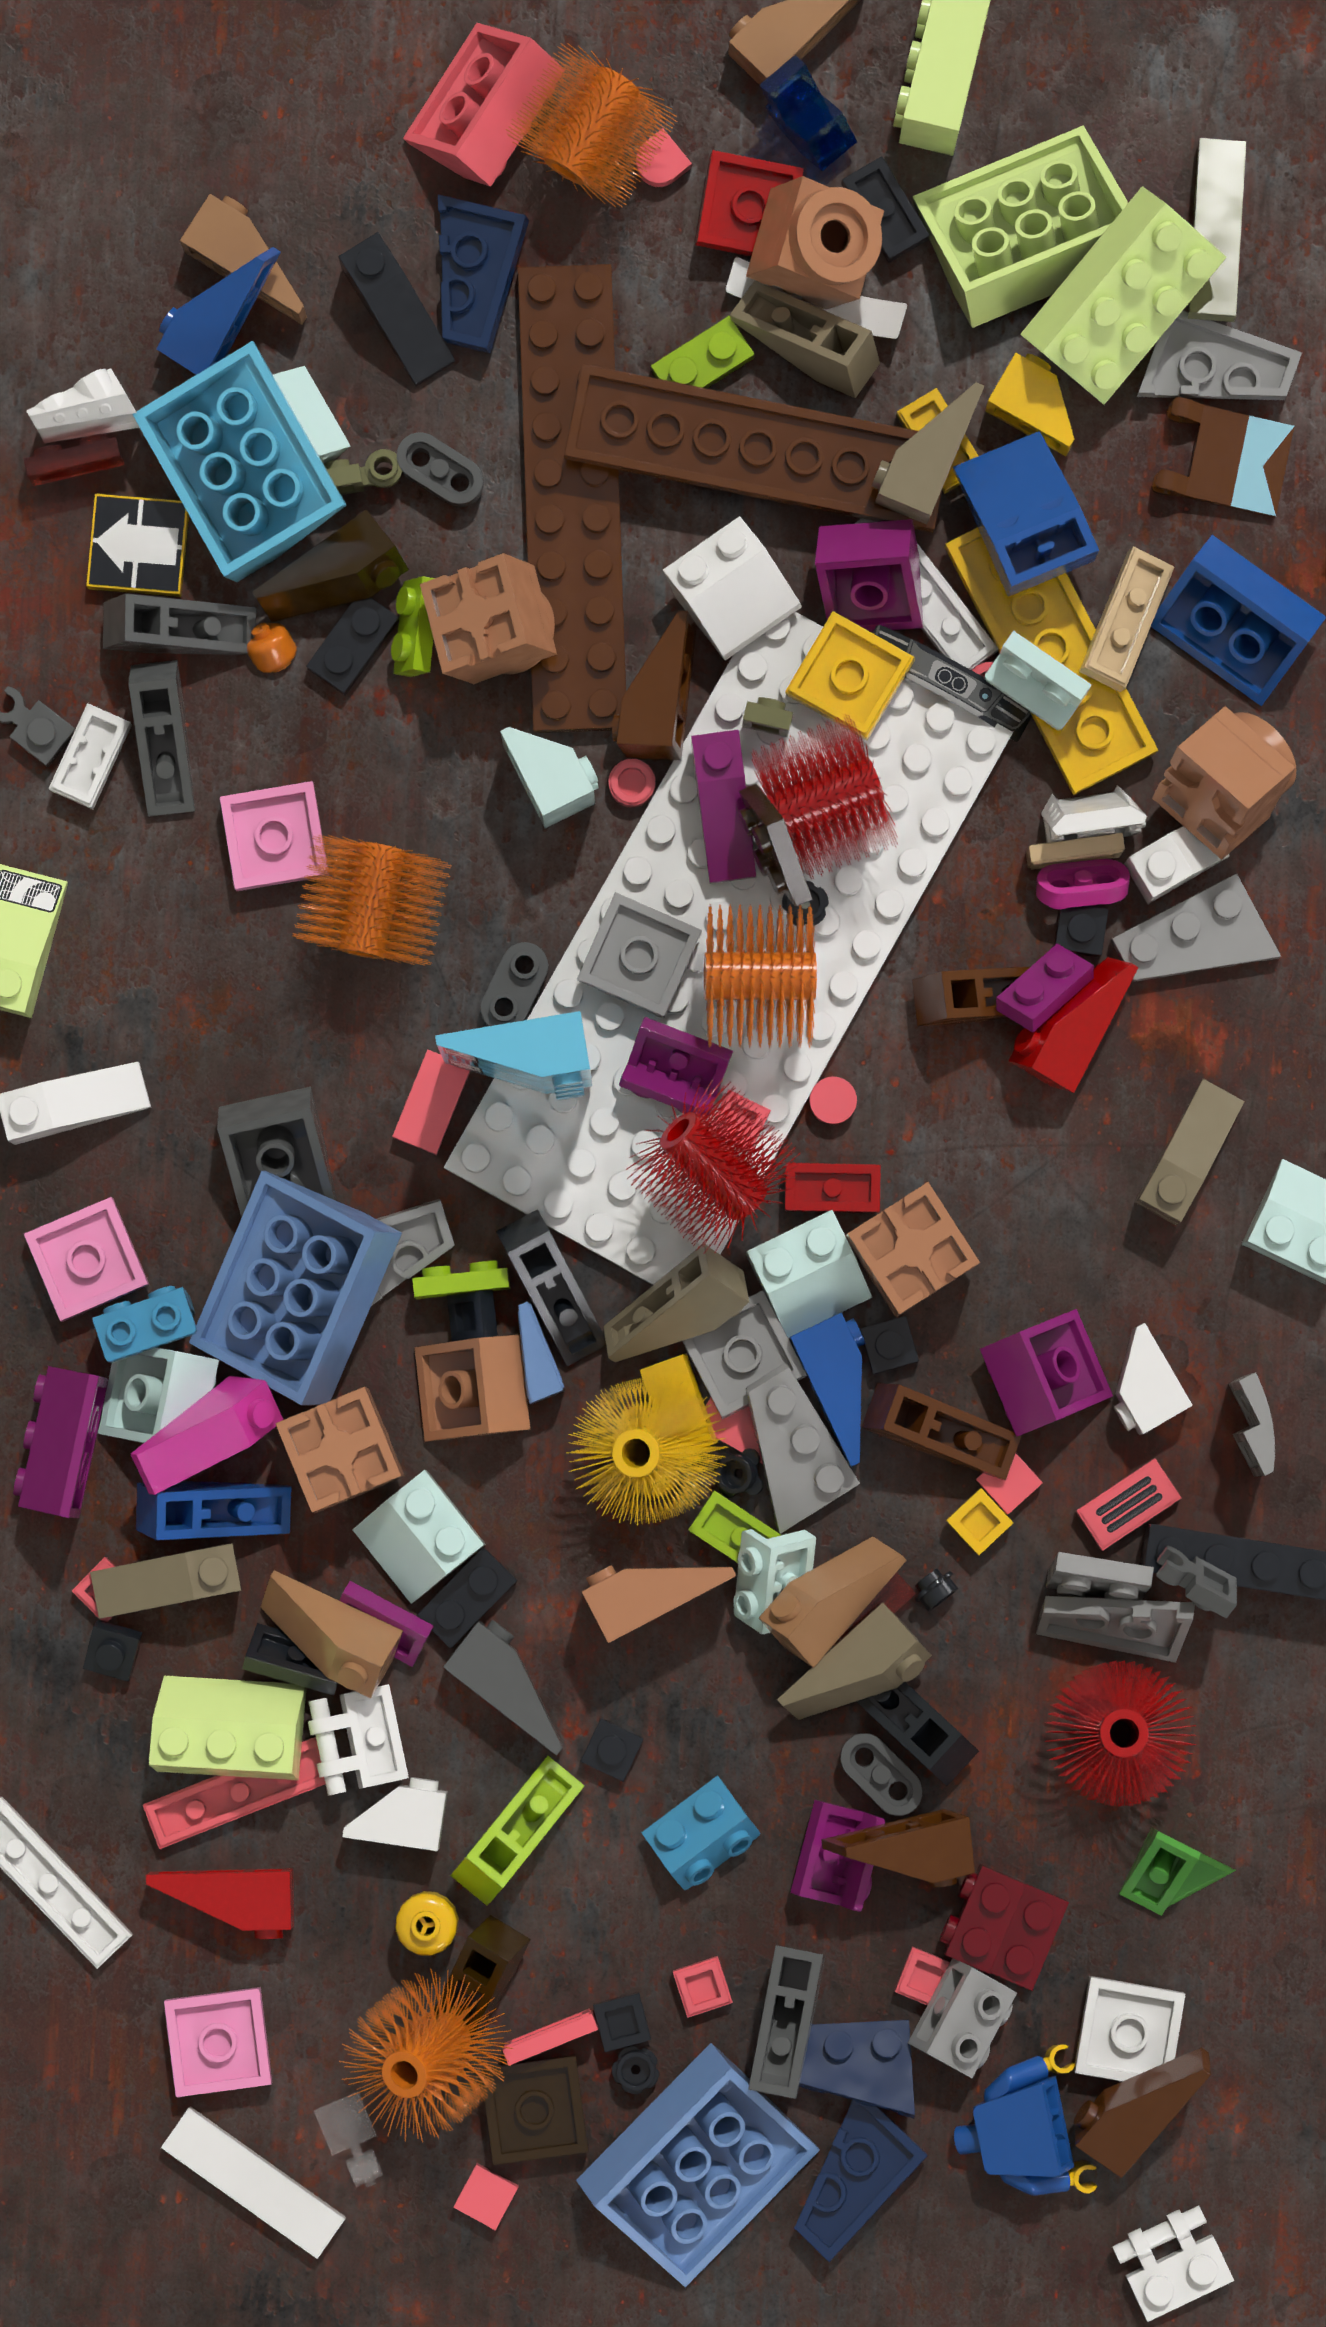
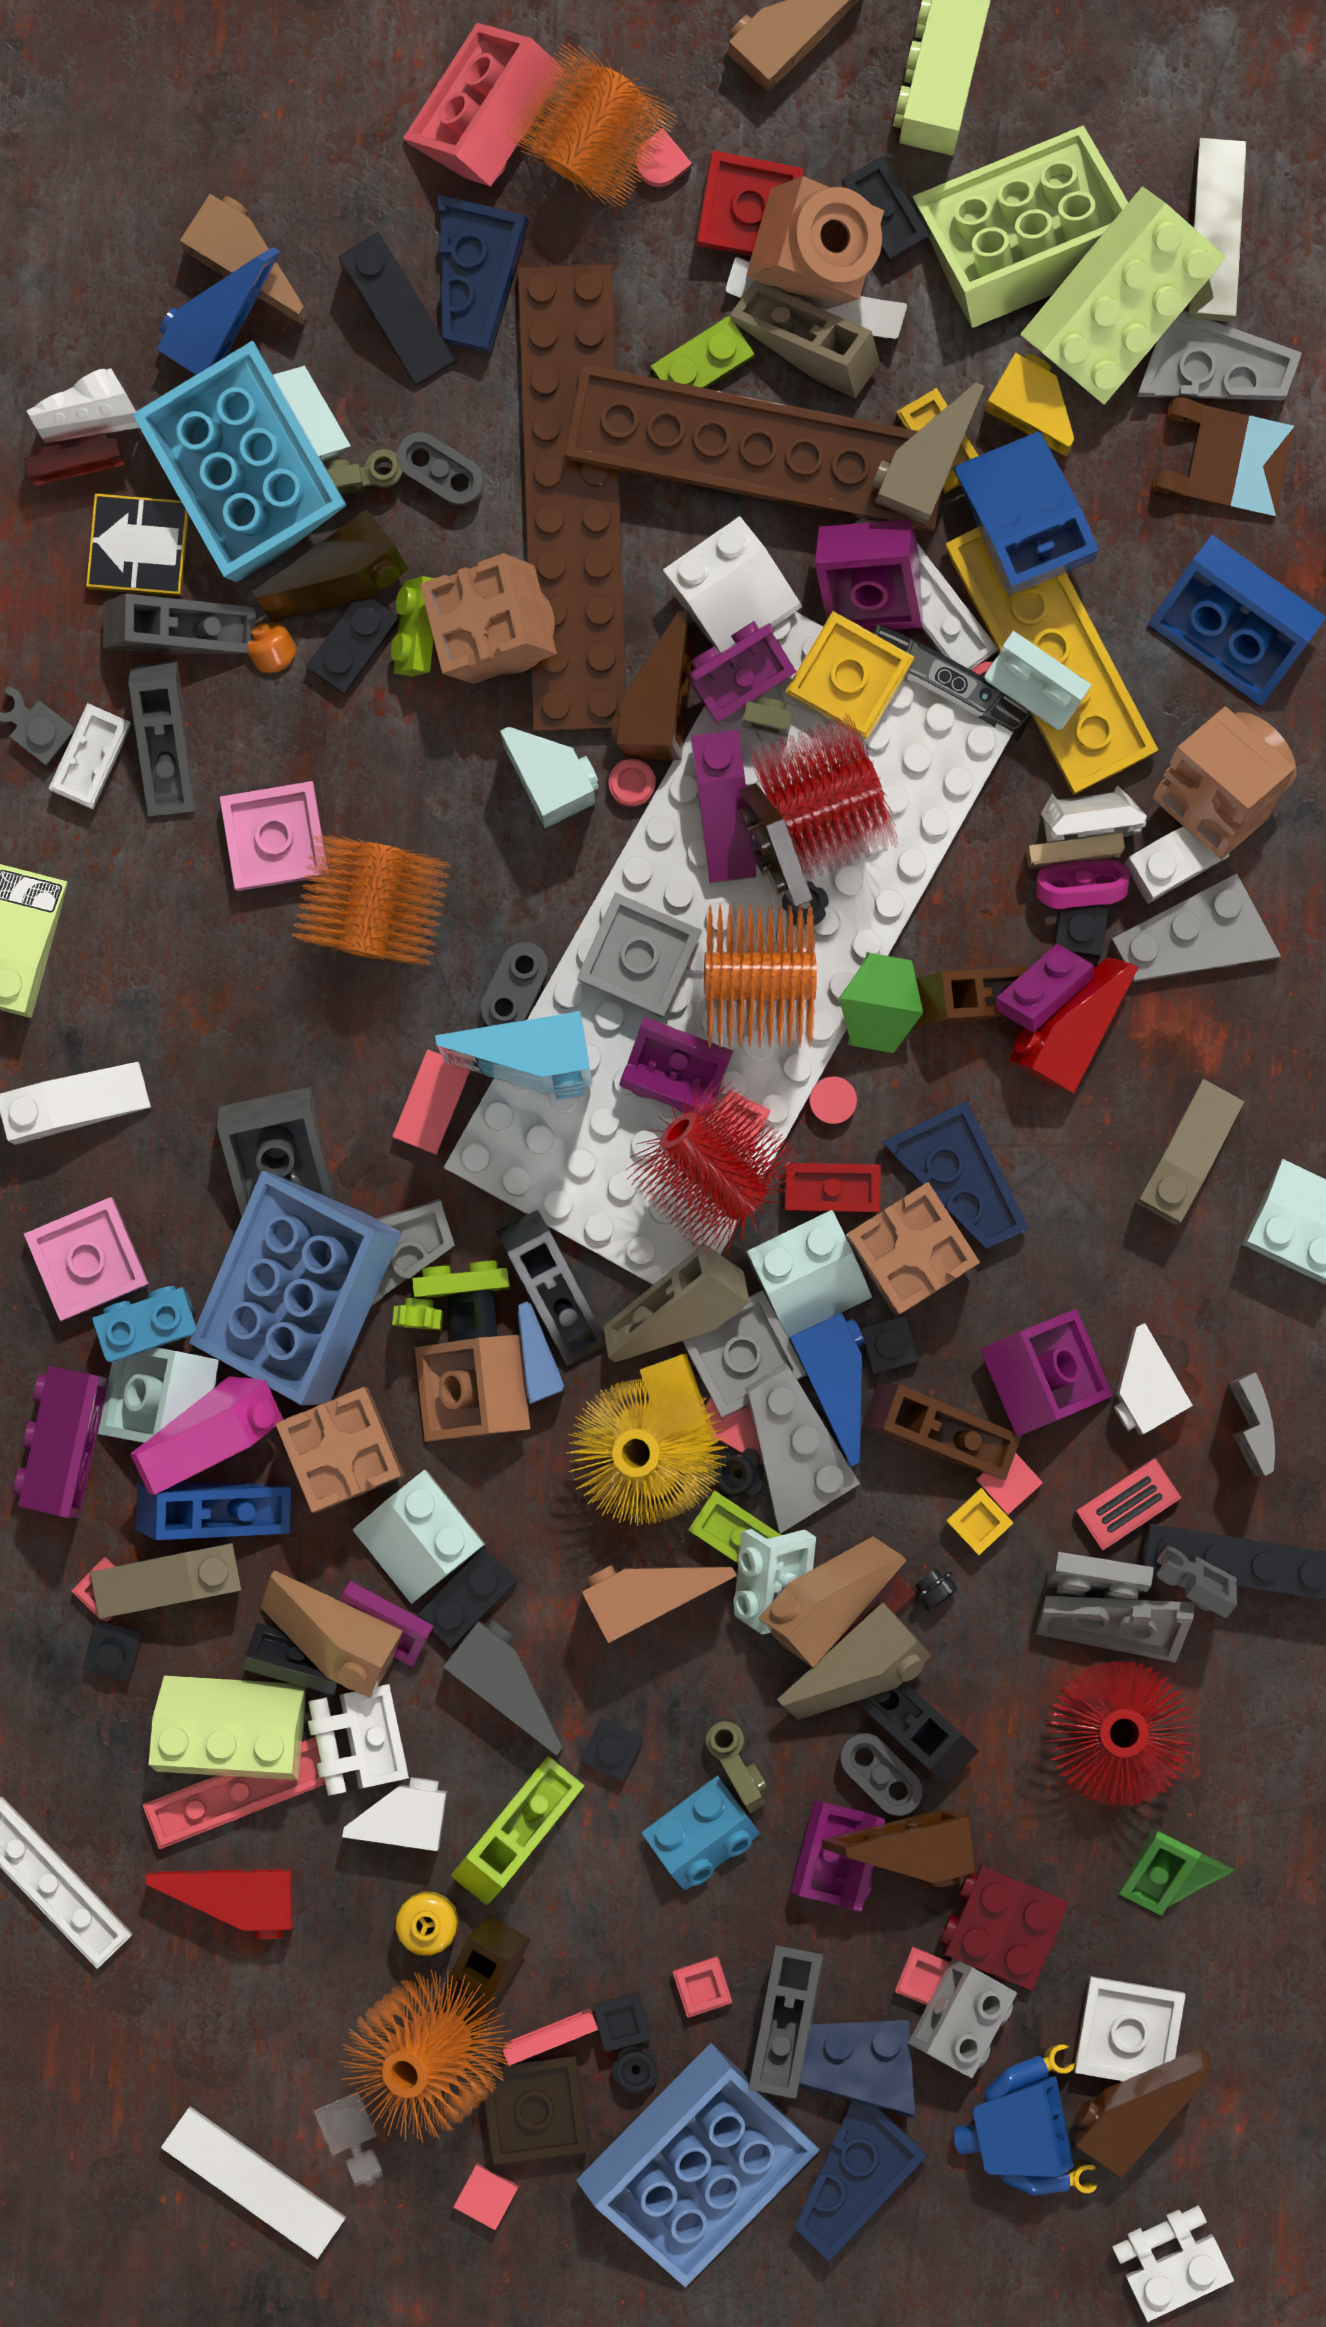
bright pink plate [164,1987,273,2097] -> none
clear blue brick [759,55,857,171] -> none
tan tile [1079,546,1174,692] -> none
none -> lime plate [392,1298,443,1331]
none -> magenta bracket [686,621,797,723]
none -> olive plate [706,1721,768,1813]
none -> bright green slope [839,952,923,1053]
none -> dark blue wing [881,1101,1029,1250]

